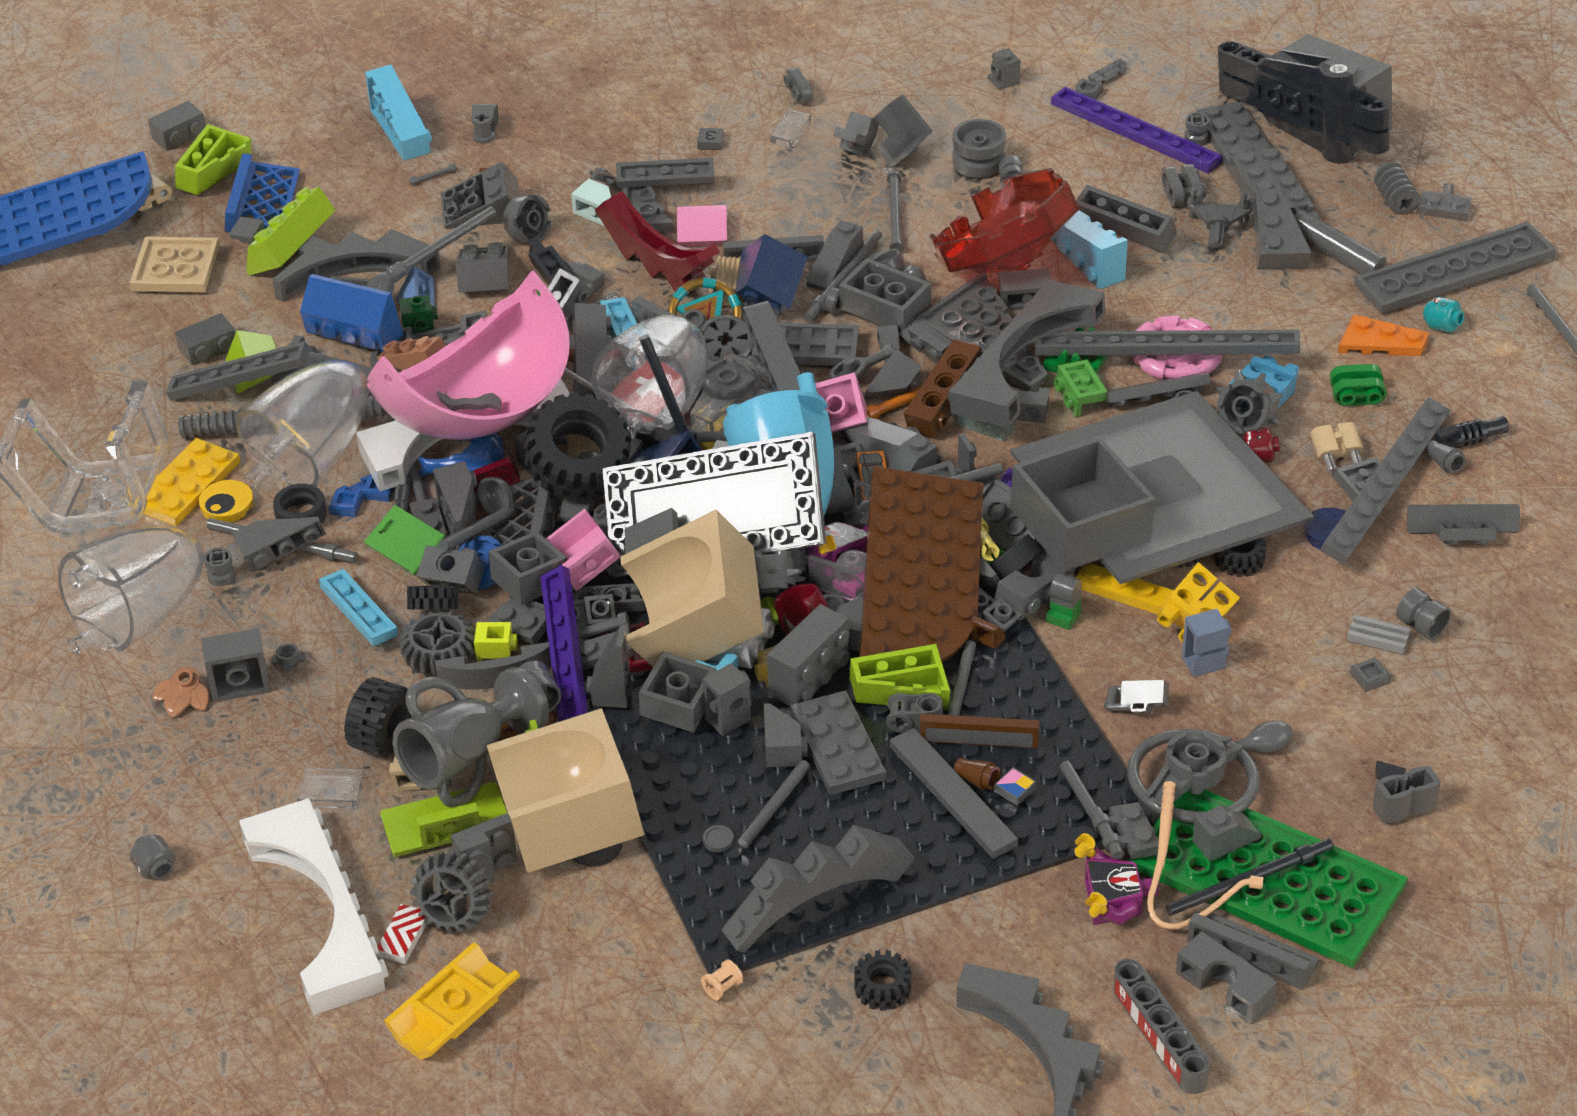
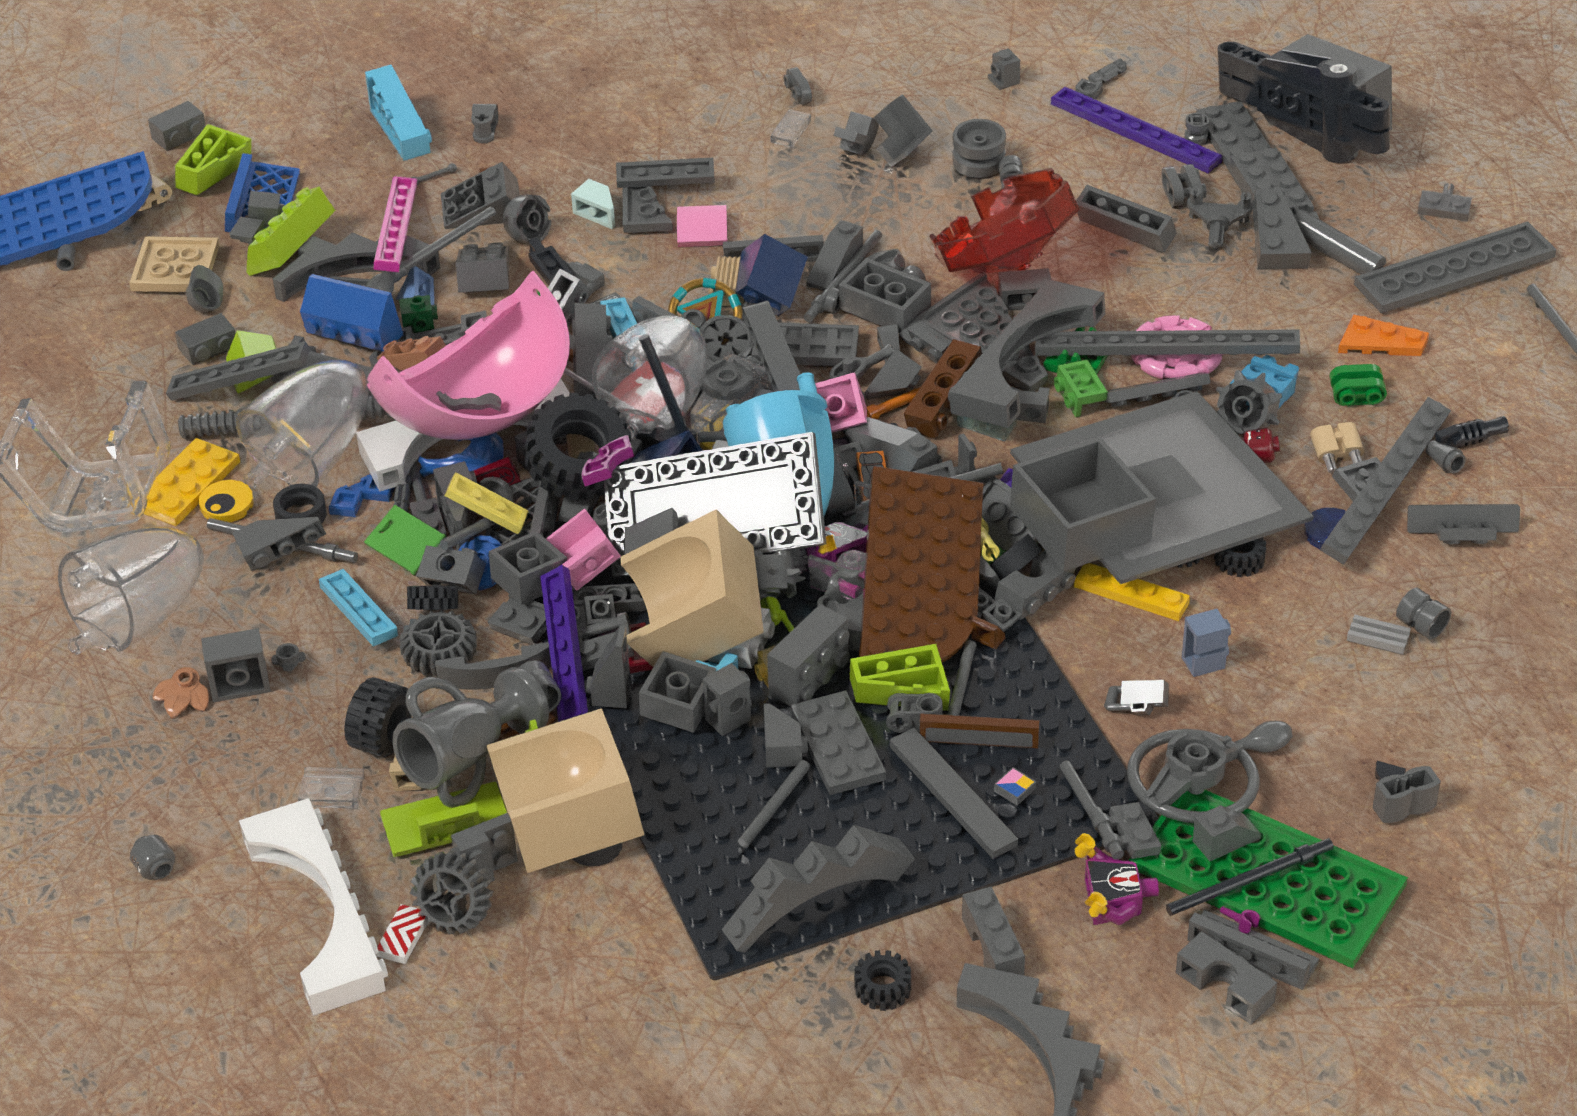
dark grey wheel [203,547,235,586] -> none
yellow piece [384,942,520,1060] -> none
neon yellow brick [474,622,518,662] -> none
dark grey piece [589,167,617,185] -> none
dark red arch [595,191,720,294] -> none
dark grey tile [697,128,724,150] -> none
light nougat bush [701,959,743,1000] -> none
dark grey piece [703,825,734,852] -> none
dark red piece [774,584,829,636] -> none
dark grey bar [887,170,904,253] -> none
reddish brown cone [954,758,1001,791] -> none
medium azure wedge [1045,206,1128,289] -> none
leg [1046,572,1082,630] -> none
dark grey beam [1113,959,1209,1094] -> none
light nougat piece [1147,781,1263,930] -> none
yellow hips [1157,562,1240,643] -> none
dark grey tile [1350,657,1391,692] -> none
dark grey piece [1374,162,1421,214] -> none
teal head [1423,297,1464,333] -> none
none -> dark grey hinge [56,244,76,271]
none -> dark grey cap [186,265,224,313]
none -> dark grey brick [248,191,285,227]
none -> dark pink tile [373,176,417,272]
none -> light yellow tile [444,472,529,534]
none -> magenta tile [582,435,634,486]
none -> dark grey piece [825,569,864,604]
none -> dark grey arch [962,887,1025,975]
none -> magenta hand [1220,906,1260,933]

